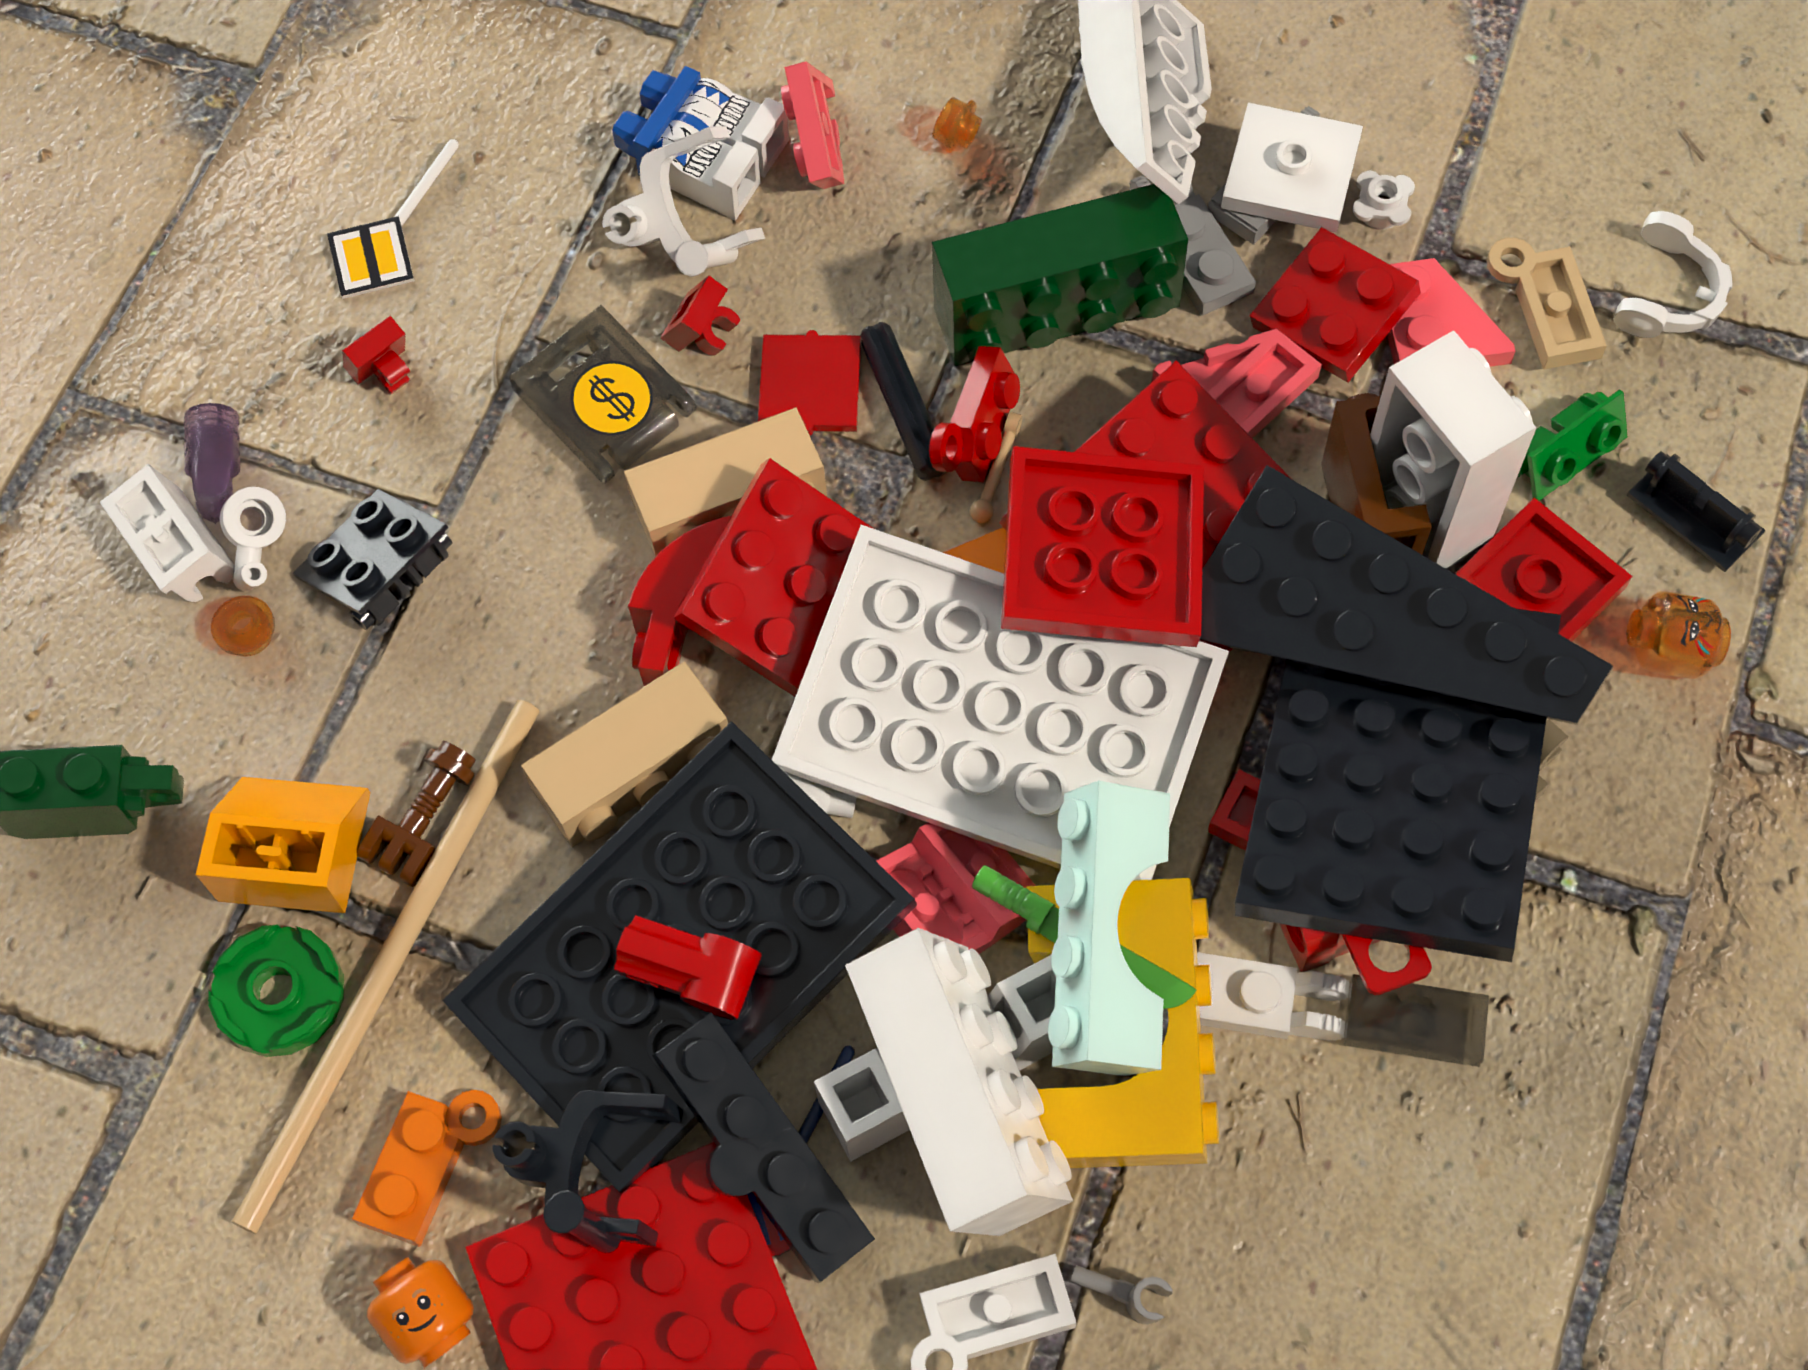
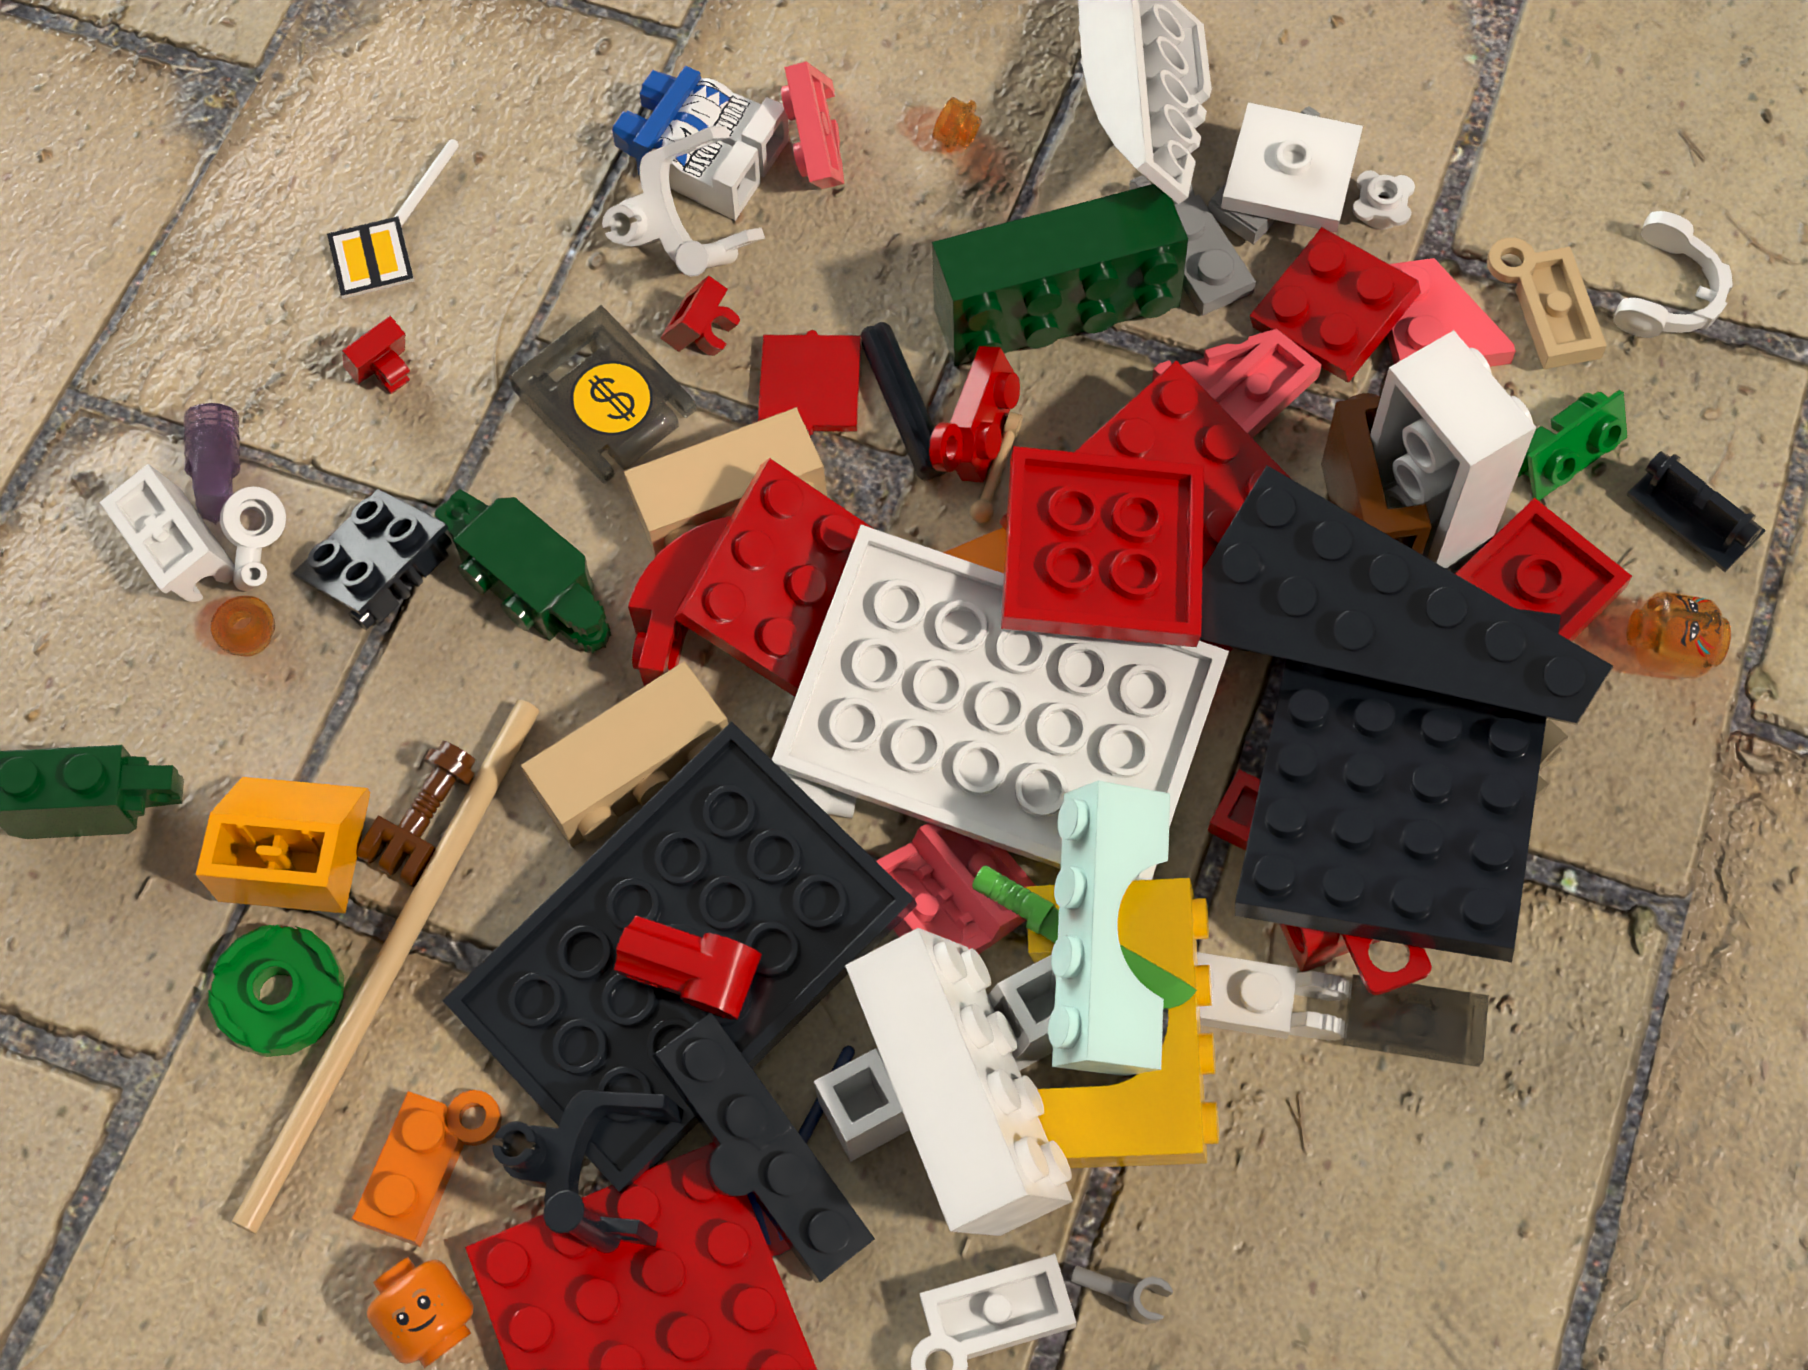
none -> dark green hinge [434,489,612,653]

